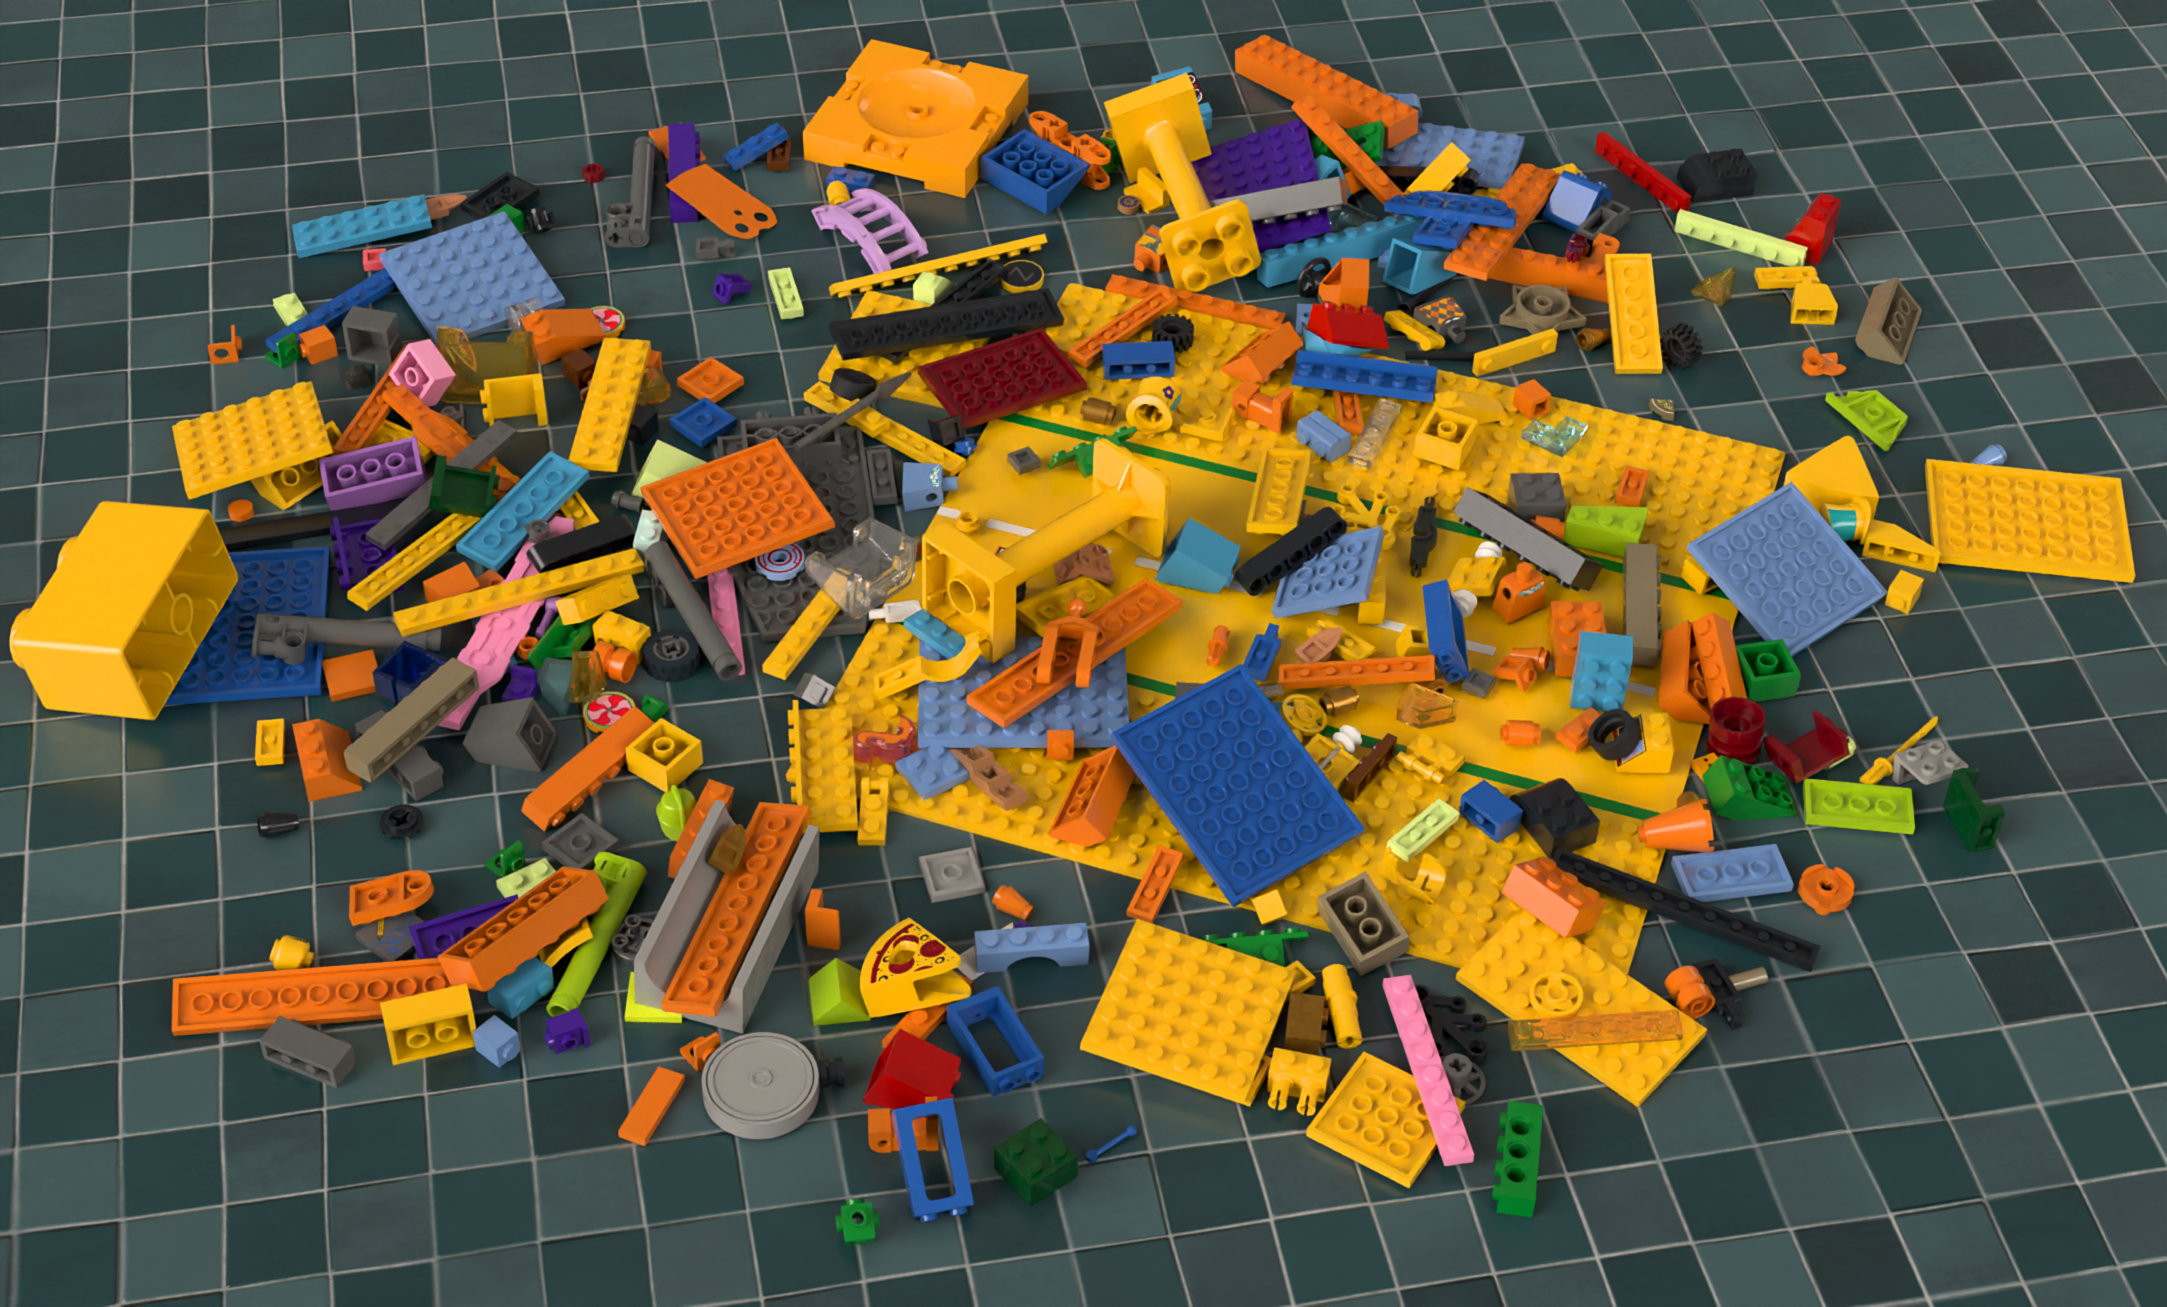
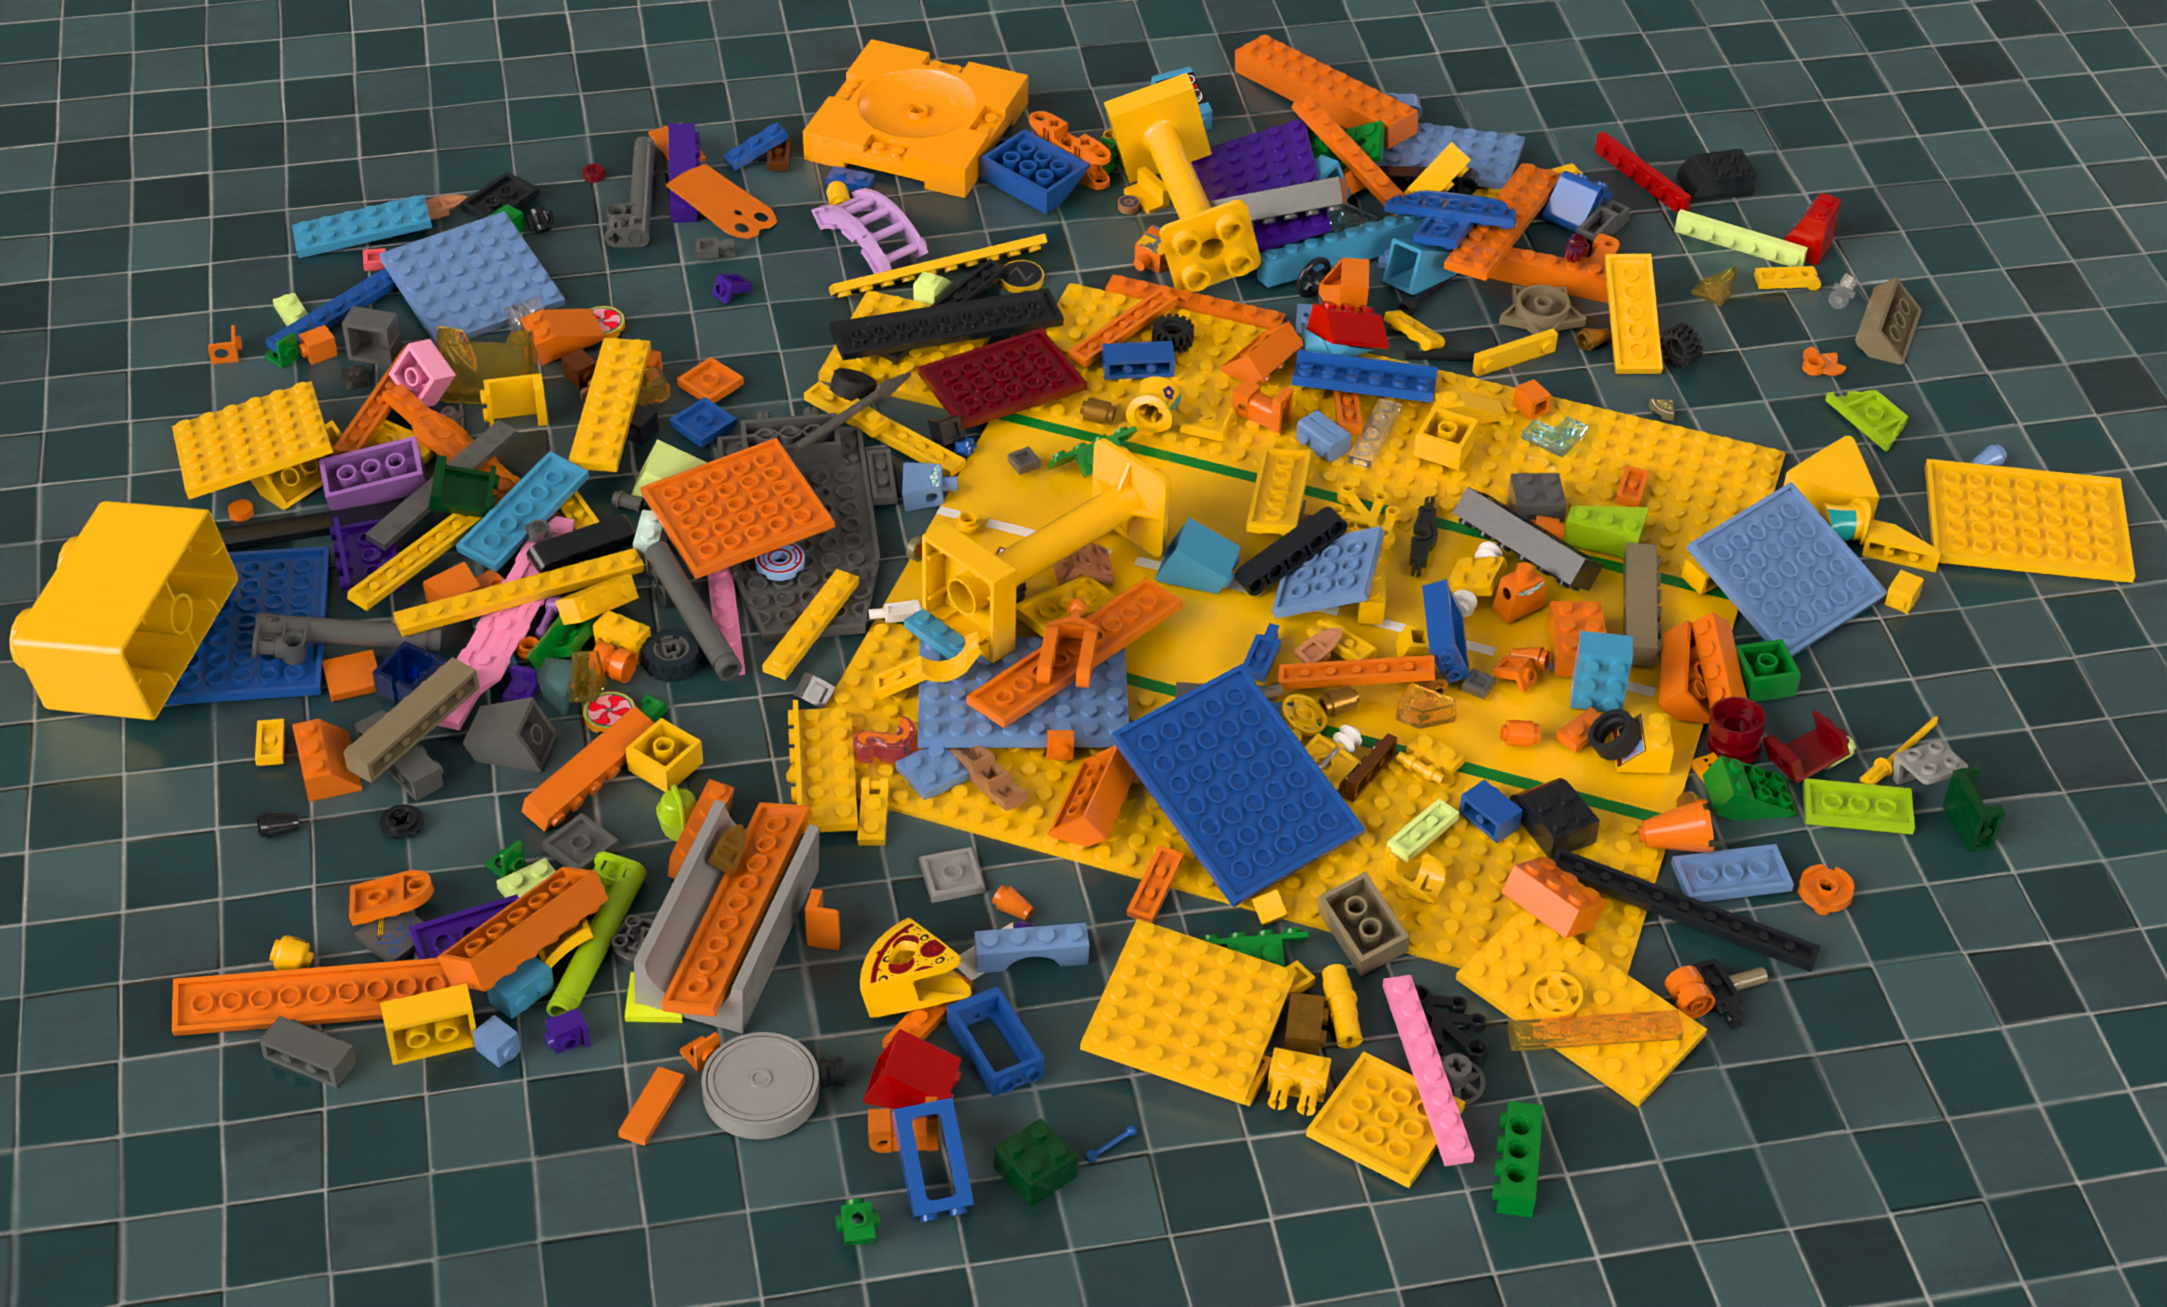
yellowish green plate [768,267,804,319] -> none
clear windscreen [805,517,917,619] -> none
lime slope [809,958,870,1026] -> none
orange axle [1206,625,1230,668] -> none
dark grey torso [1413,294,1466,344] -> none
yellow torso [1790,279,1838,325] -> none
none -> clear hips [1828,273,1858,309]

